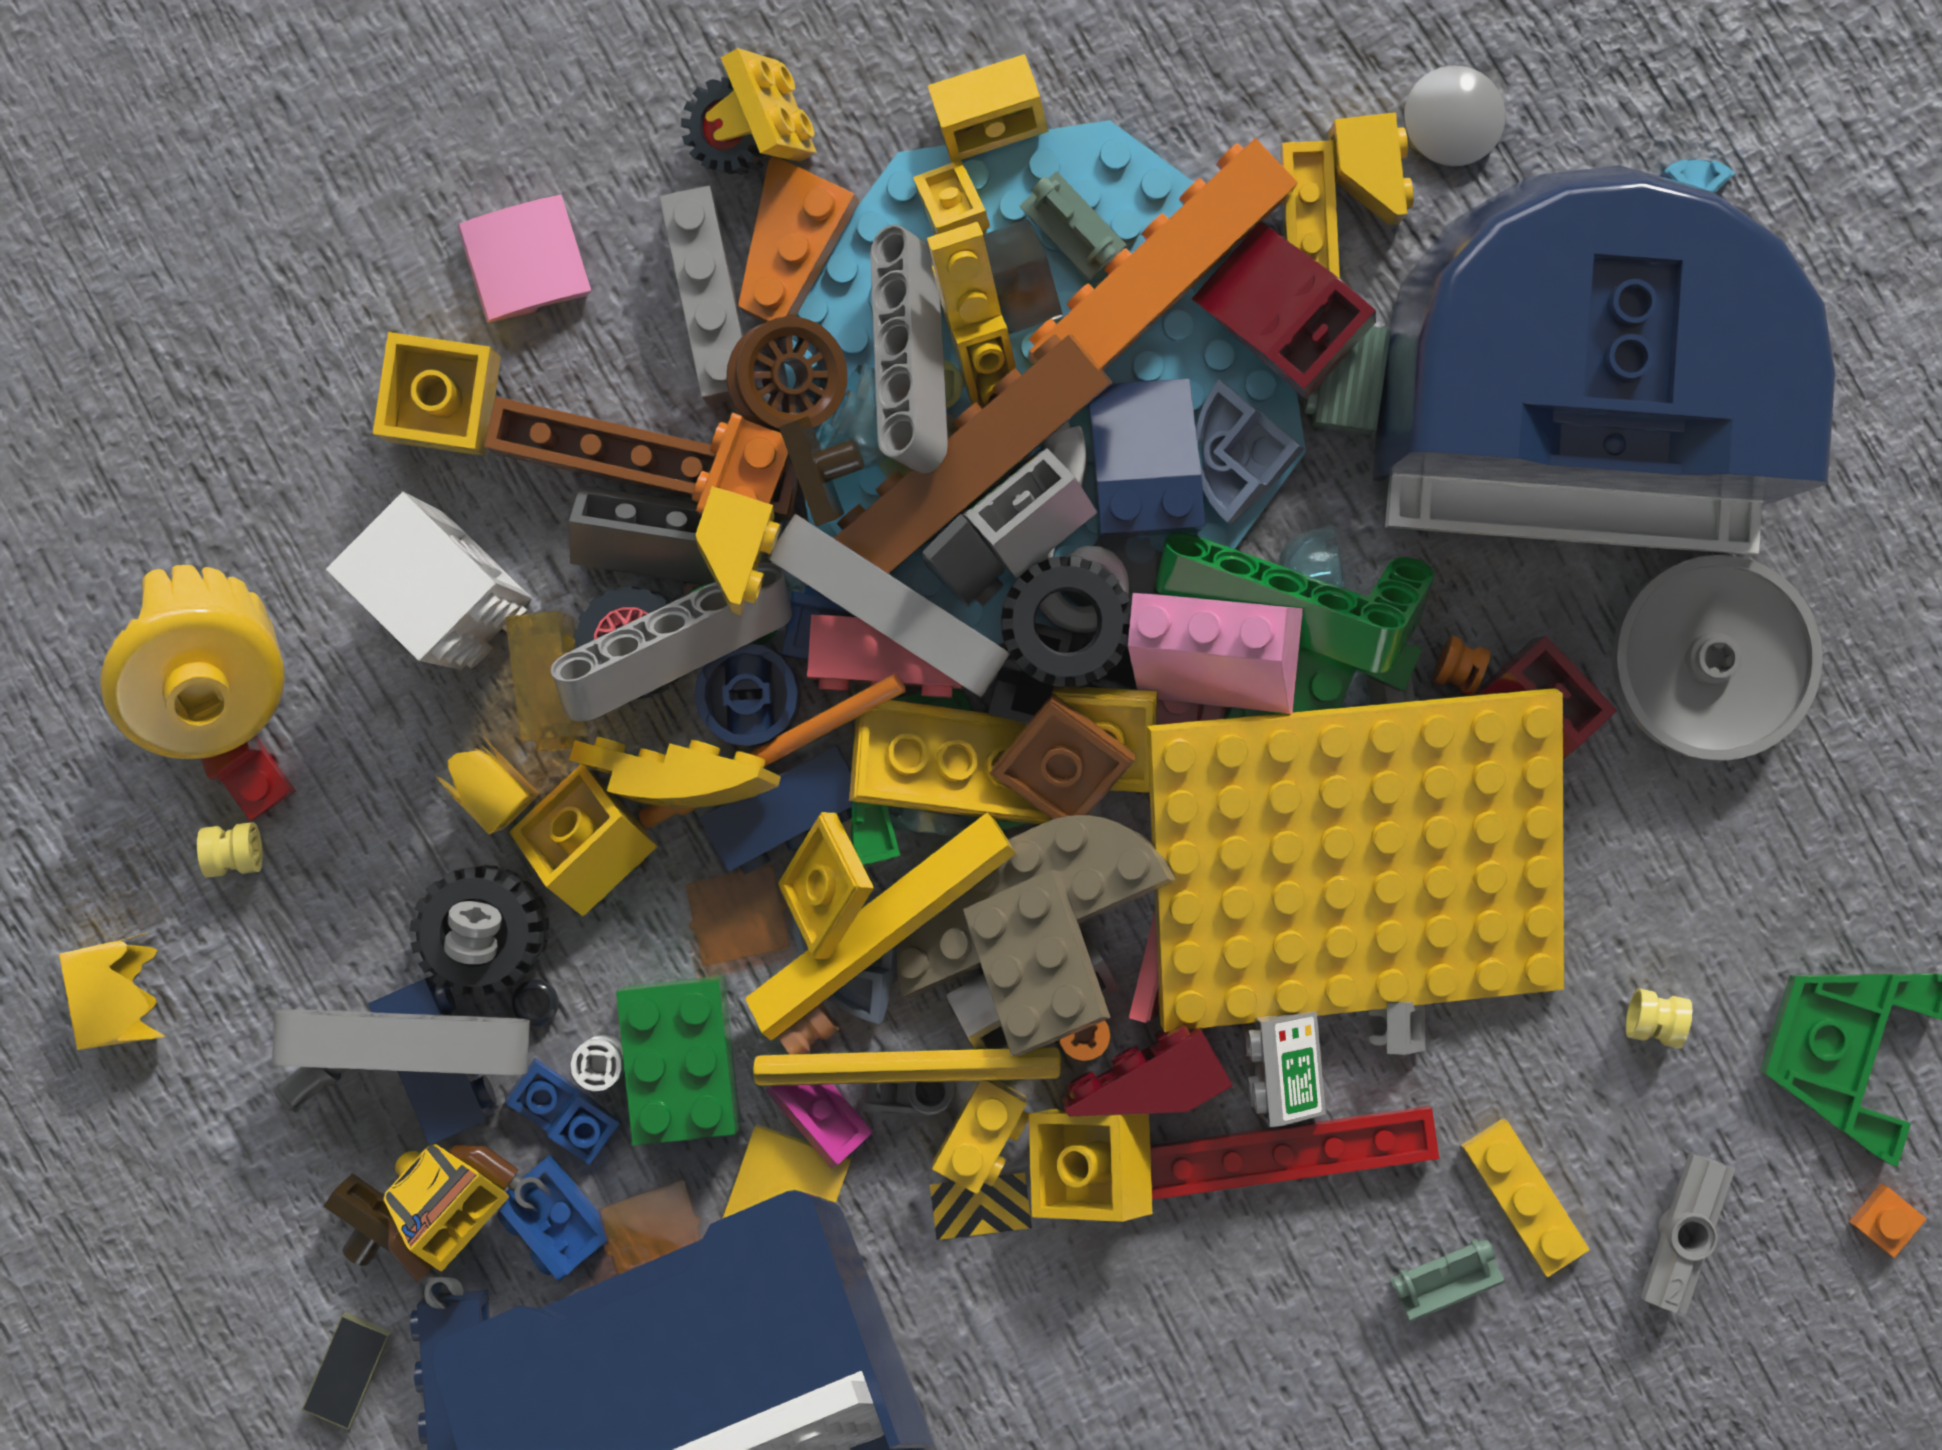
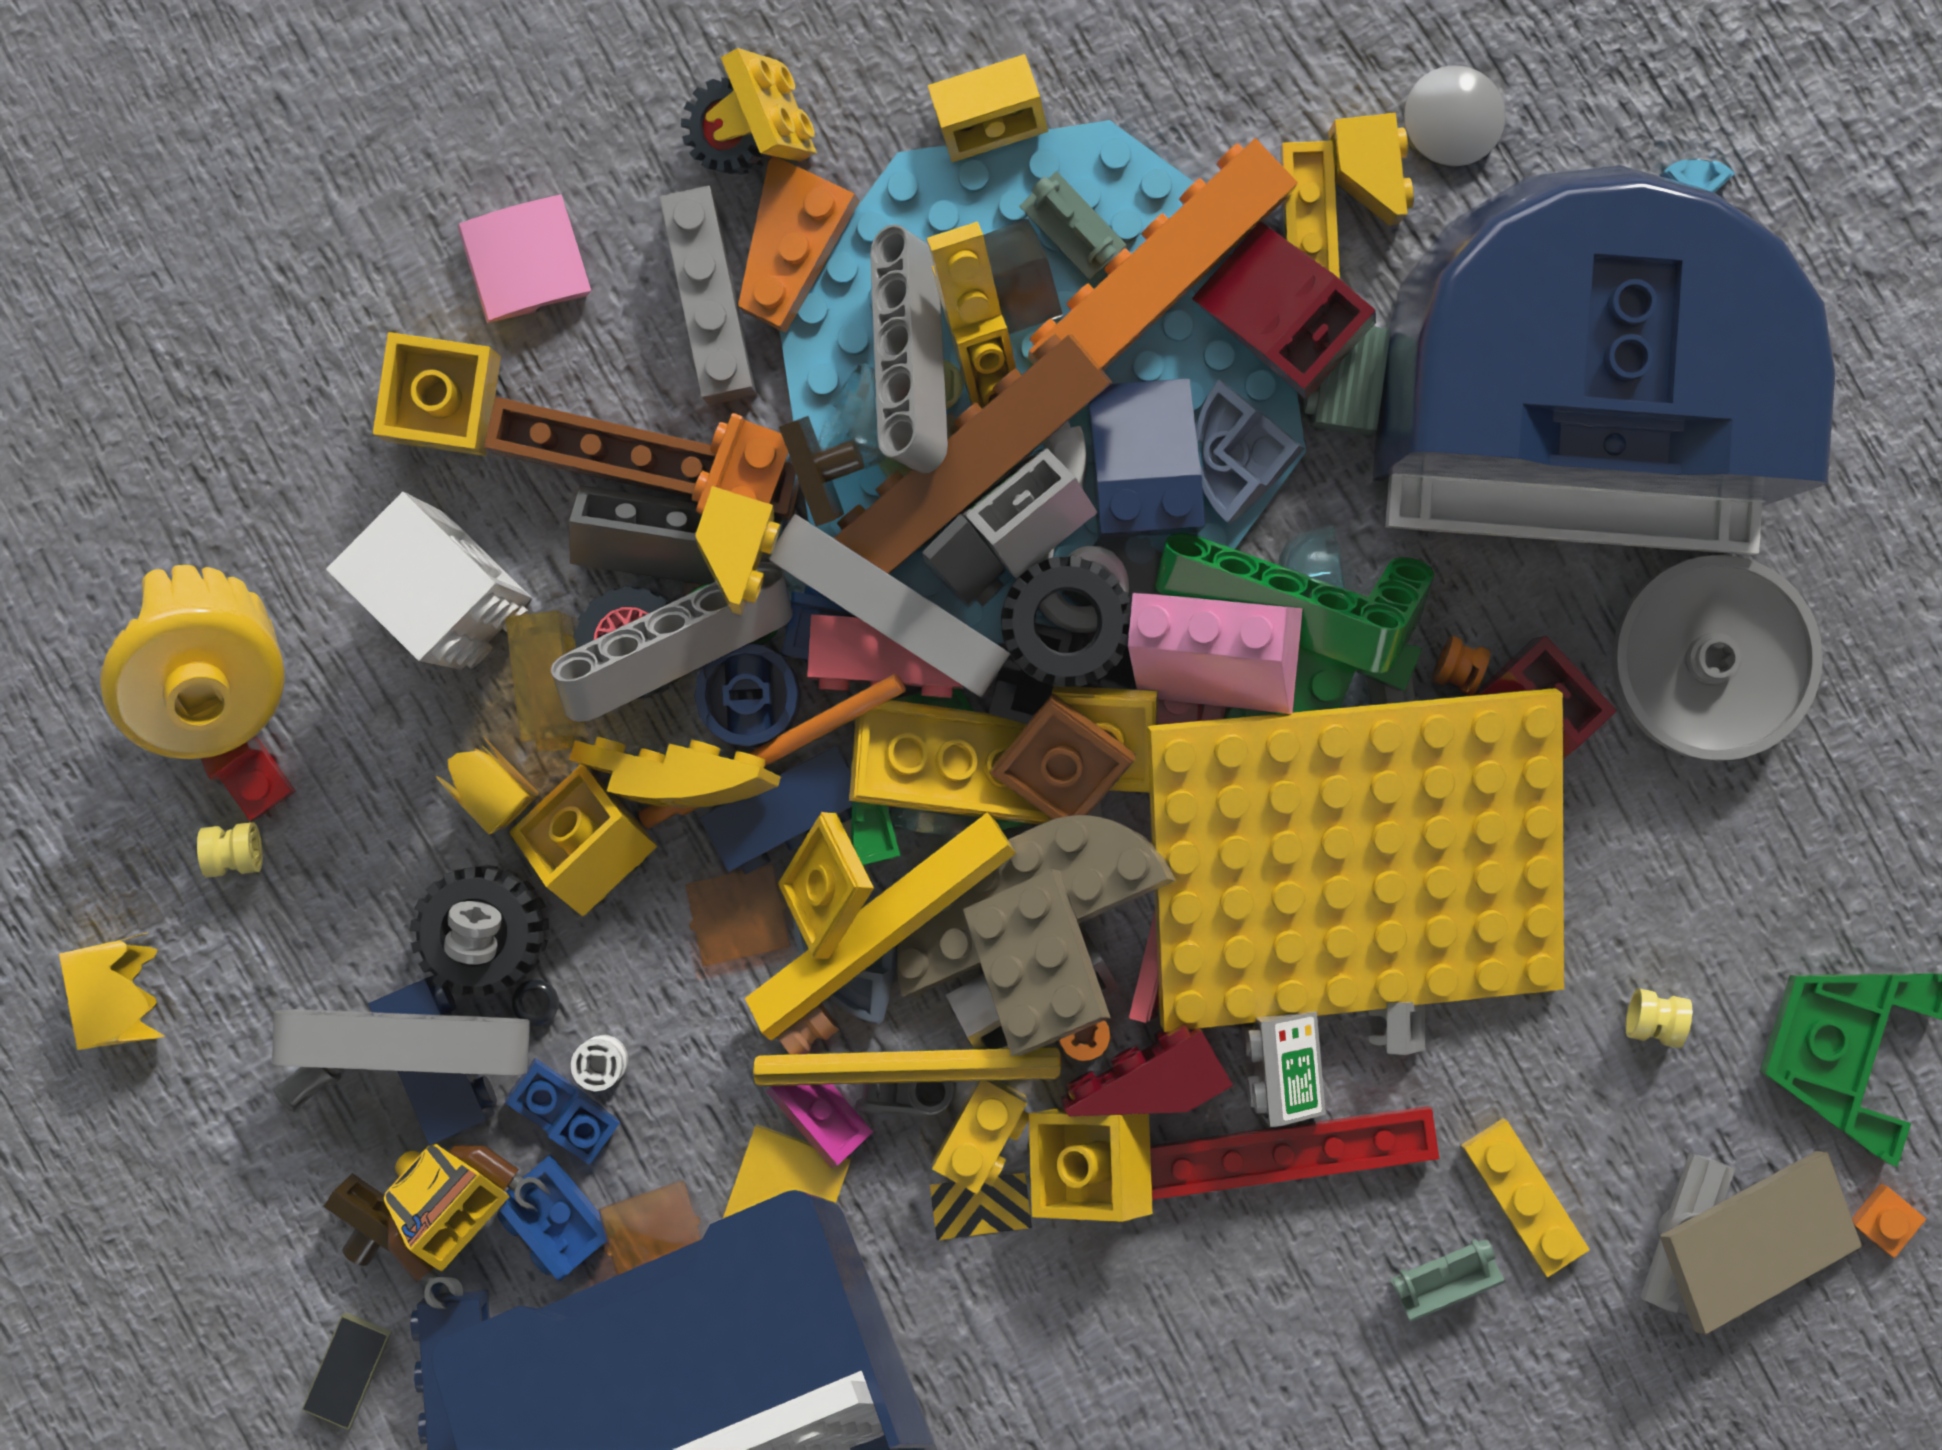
green brick [616,975,741,1146] -> none
reddish brown wheel [726,316,848,433] -> none
yellow slope [913,160,991,236] -> none
none -> dark tan tile [1660,1151,1862,1334]

